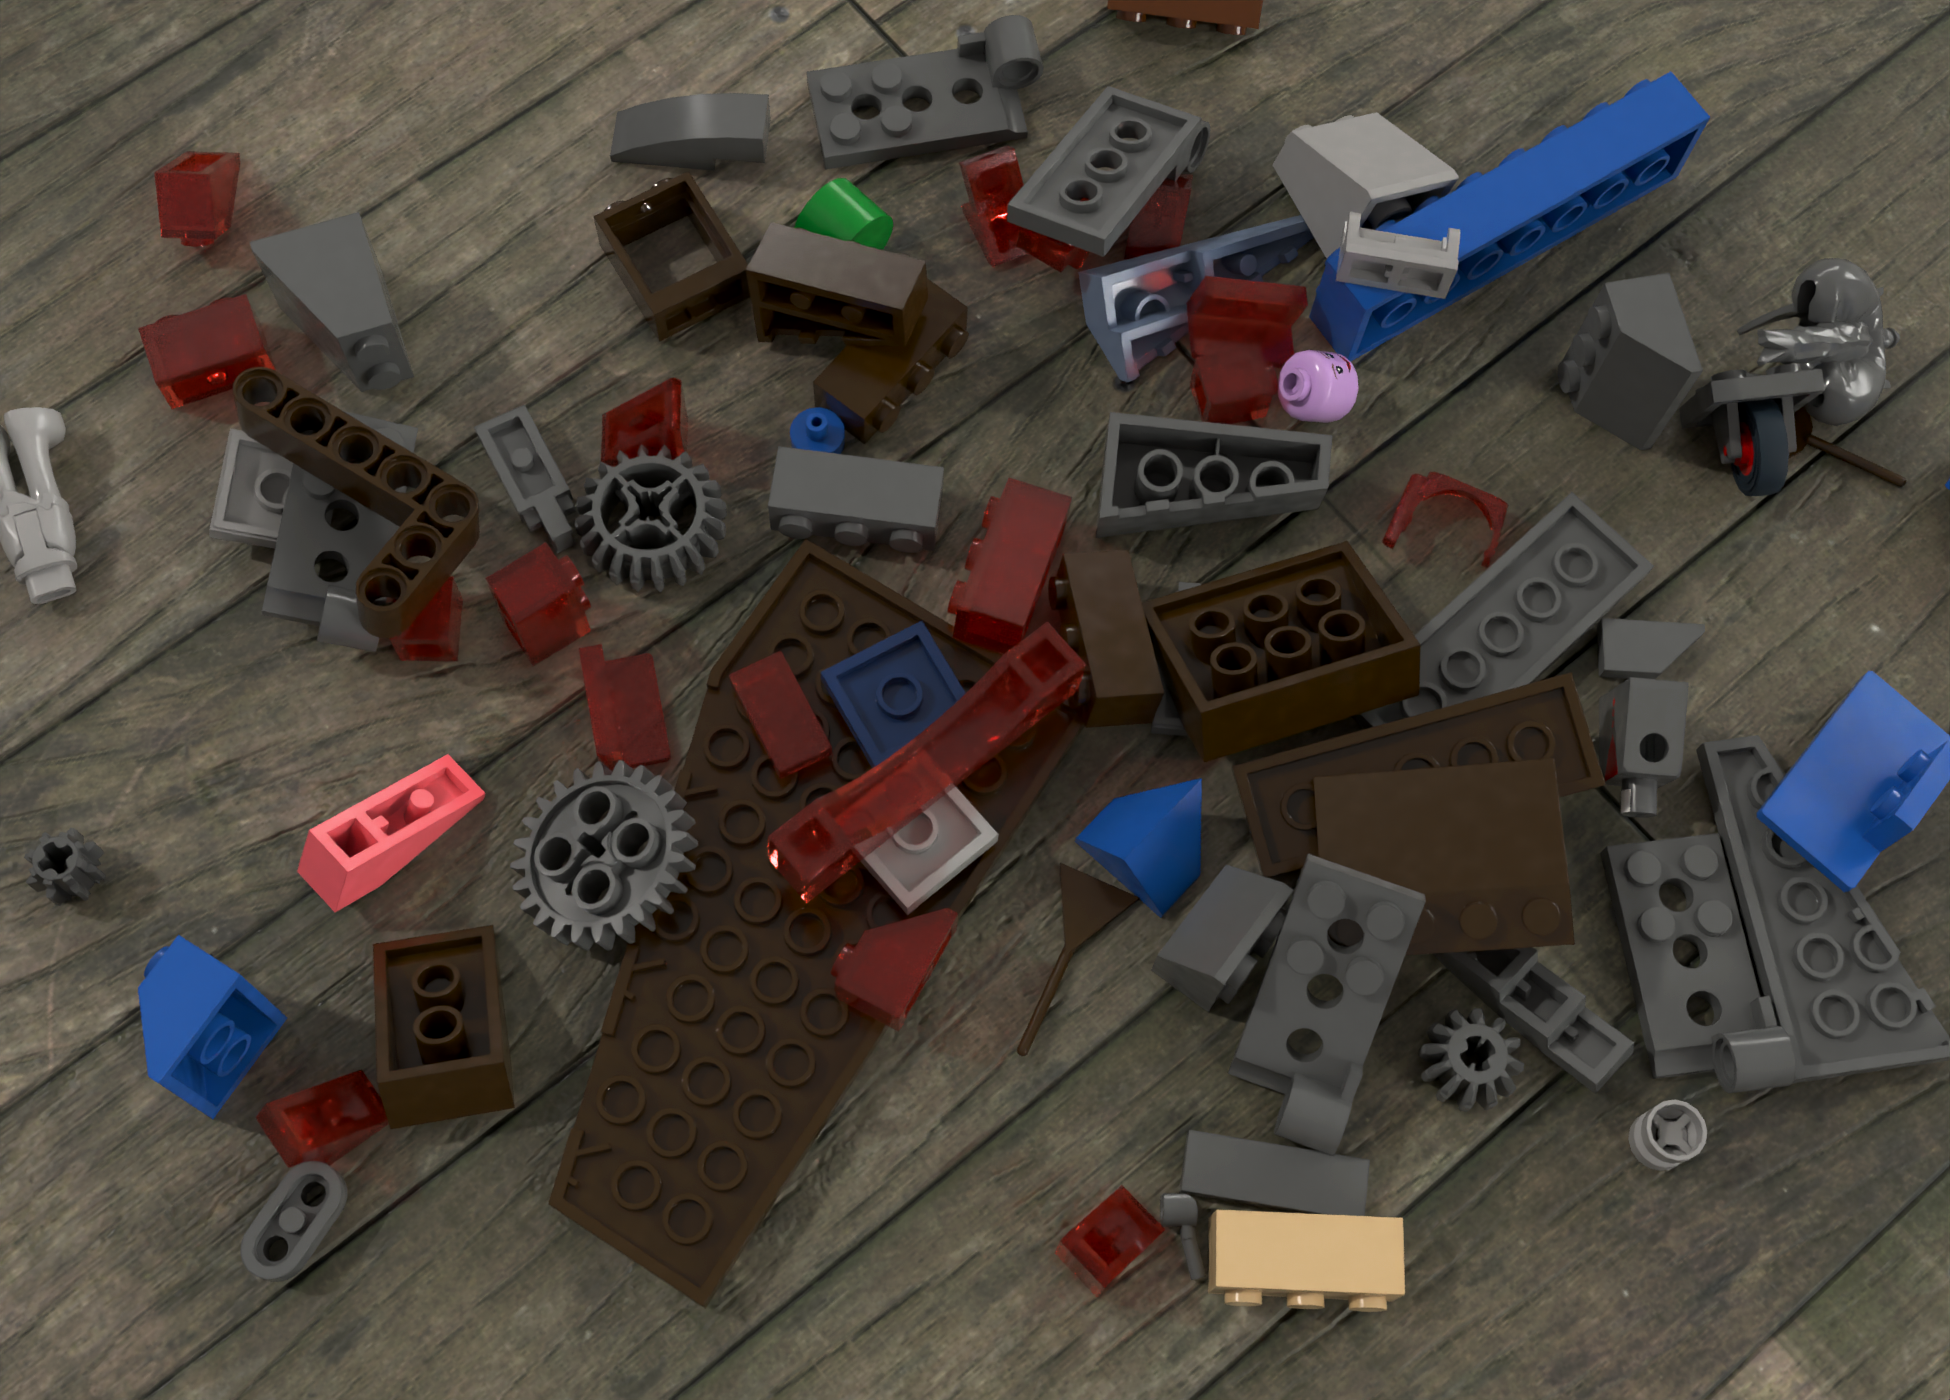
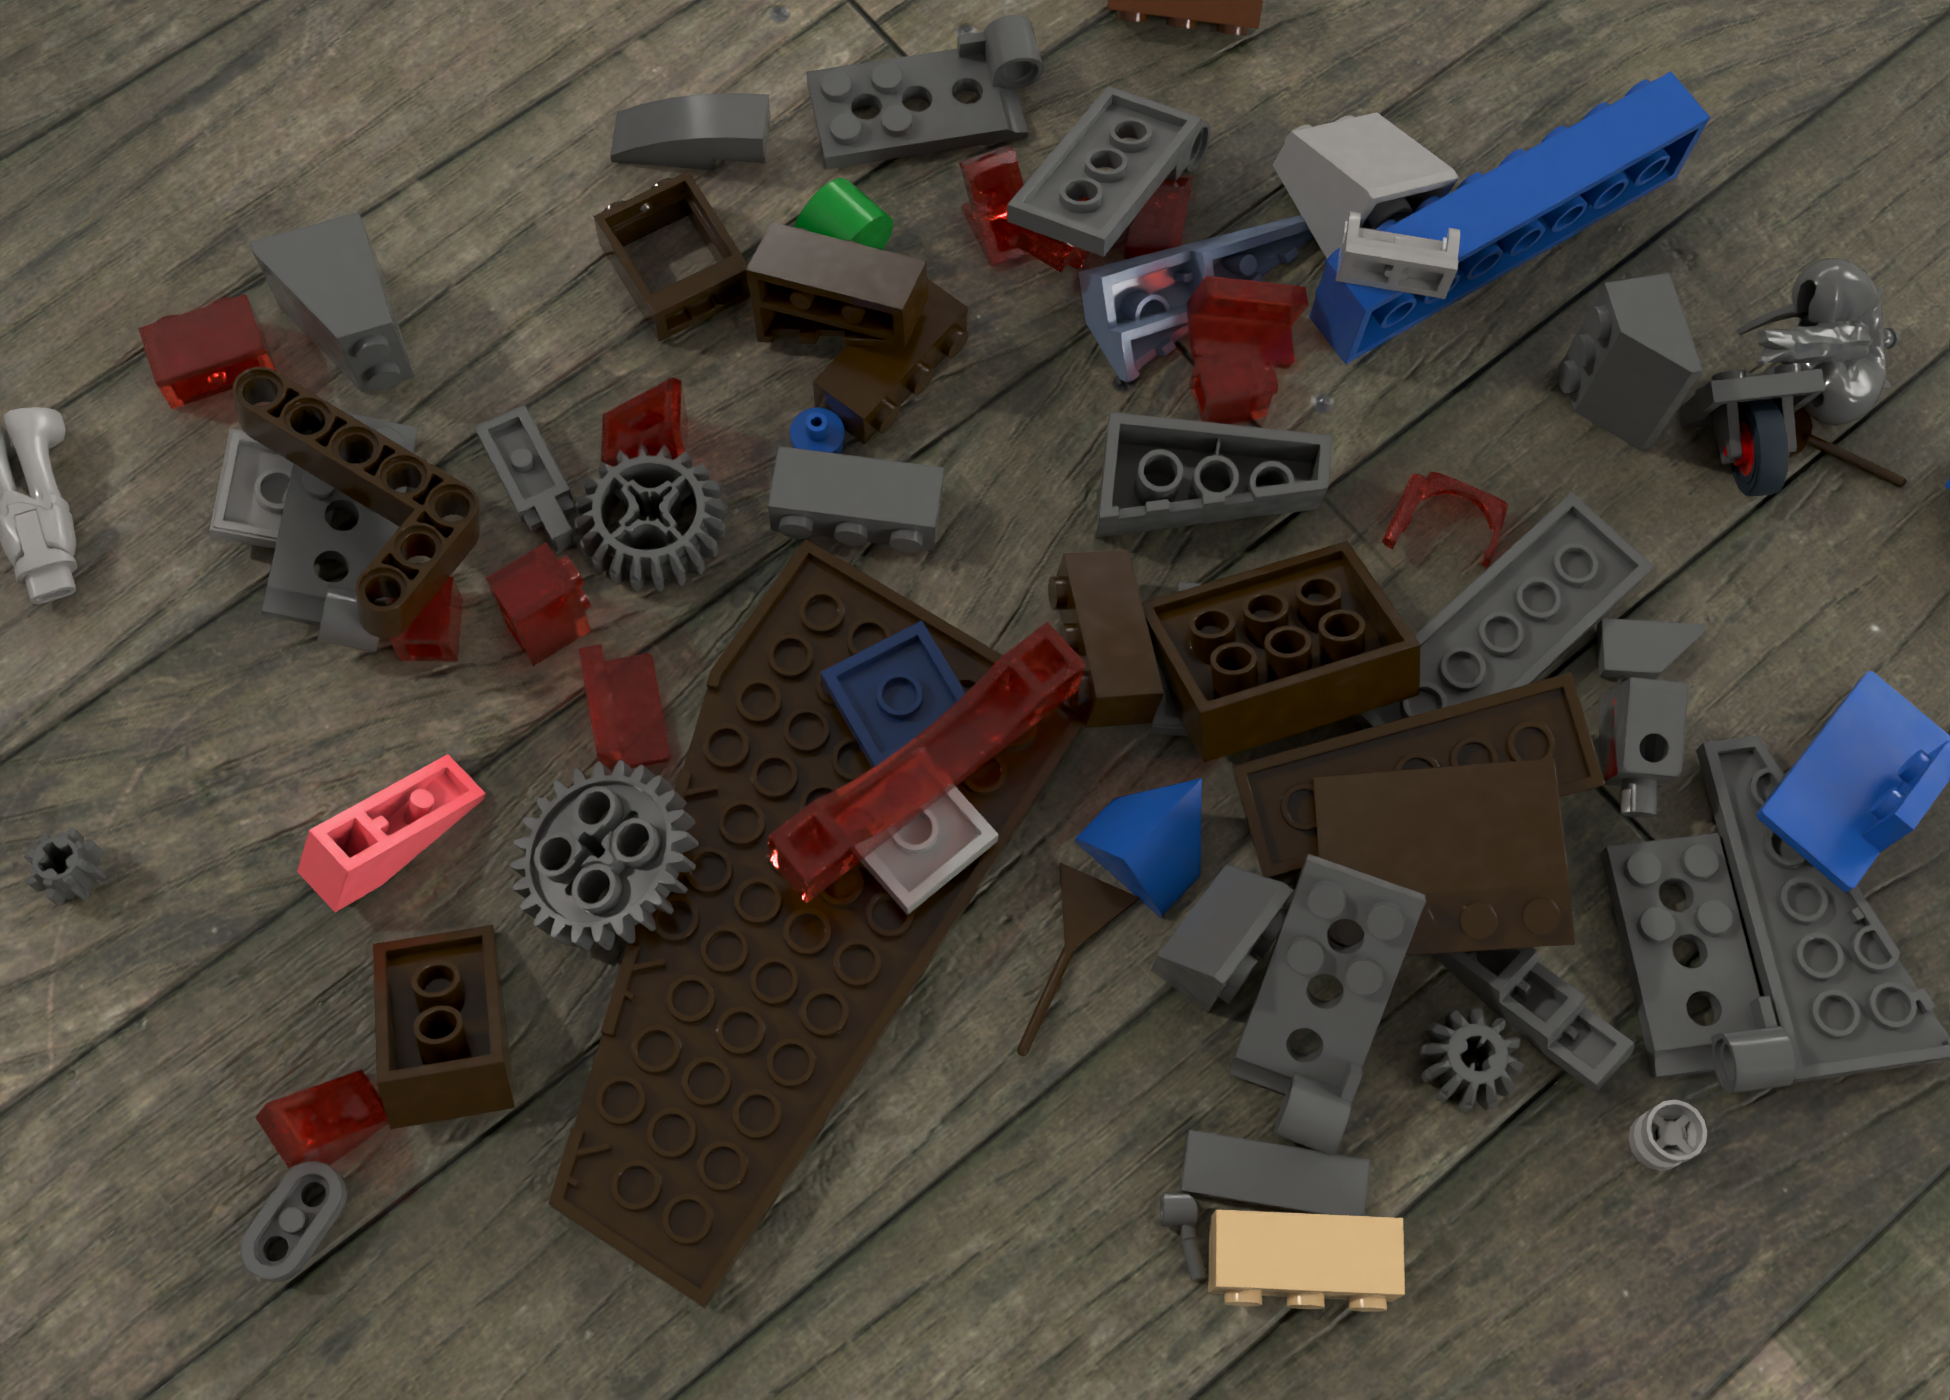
blue slope [138,935,287,1119] -> none
clear red slope [154,151,240,247] -> none
clear red tile [729,651,833,779] -> none
clear red slope [831,908,958,1032] -> none
clear red brick [947,478,1072,658] -> none
clear red slope [1054,1185,1165,1298] -> none
lavender head [1277,350,1359,423] -> none

